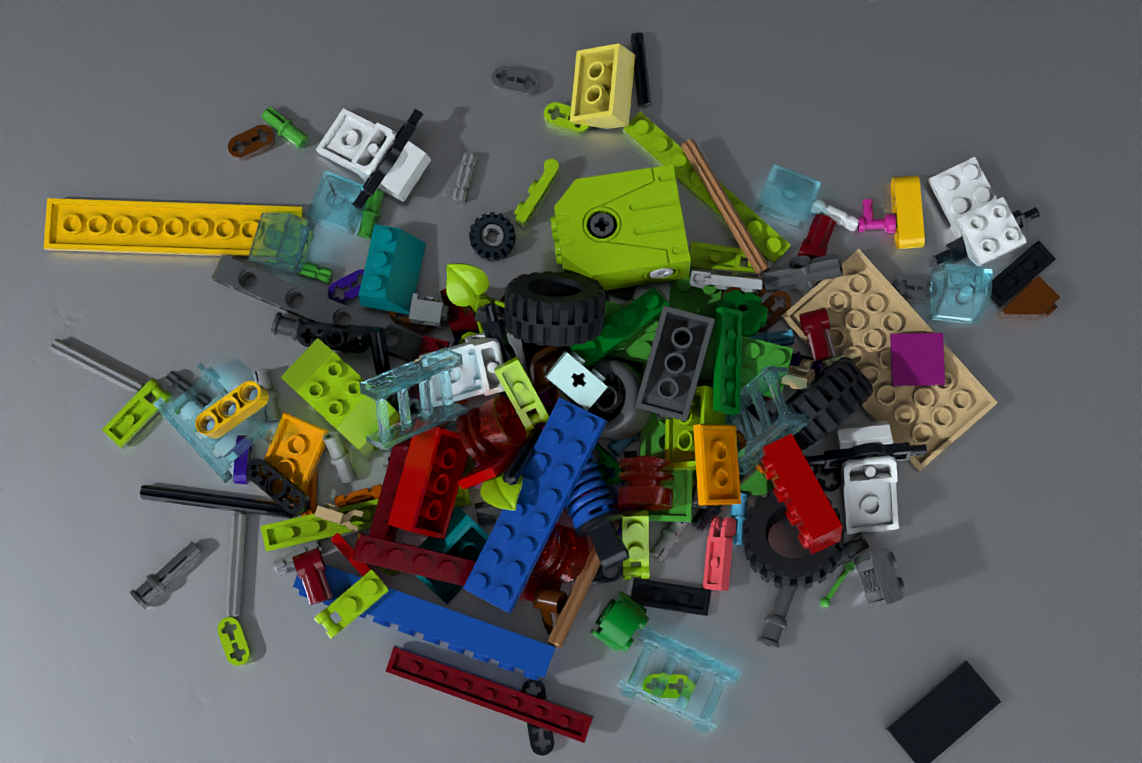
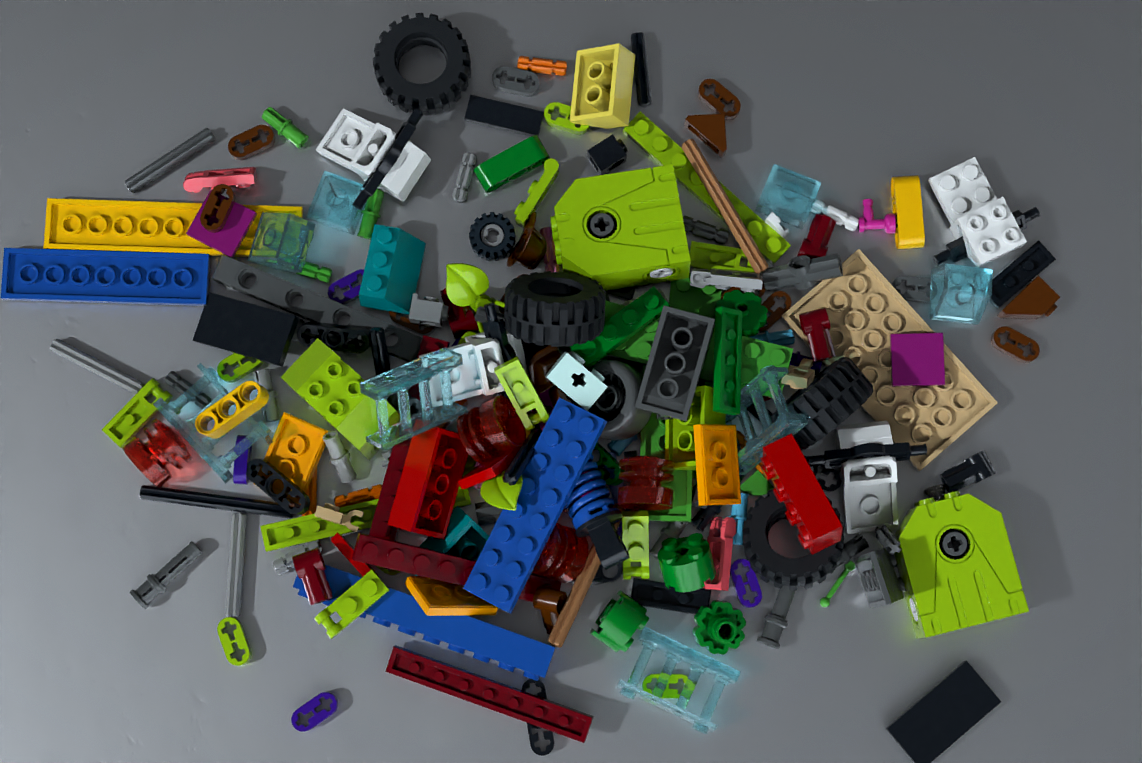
none -> blue plate [0,248,211,306]
none -> clear red wheel [122,418,193,488]
none -> dark grey axle [125,128,215,193]
none -> coral hinge [183,167,257,193]
none -> magenta tile [186,190,257,259]
none -> black tile [192,292,299,367]
none -> reddish brown beam [200,184,236,233]
none -> lime beam [217,353,263,383]
none -> dark purple beam [291,692,338,732]
none -> black tyre [373,13,471,115]
none -> light orange tile [405,576,498,616]
none -> black tile [464,95,544,137]
none -> green beam [474,135,550,193]
none -> reddish brown piece [507,212,547,270]
none -> orange axle [517,56,567,76]
none -> bright pink axle [540,227,559,272]
none -> black brick [587,134,628,175]
none -> green brick [657,533,716,592]
none -> dark grey axle [683,216,729,244]
none -> reddish brown slope [684,114,727,159]
none -> green plant [692,600,746,655]
none -> reddish brown beam [698,79,741,120]
none -> dark purple beam [730,559,762,608]
none -> white tile [765,212,789,239]
none -> dark grey axle [875,525,902,555]
none -> lime piece [894,491,1029,639]
none -> clear smoke bush [923,484,947,502]
none -> black piece [940,450,996,493]
none -> reddish brown beam [991,326,1040,363]

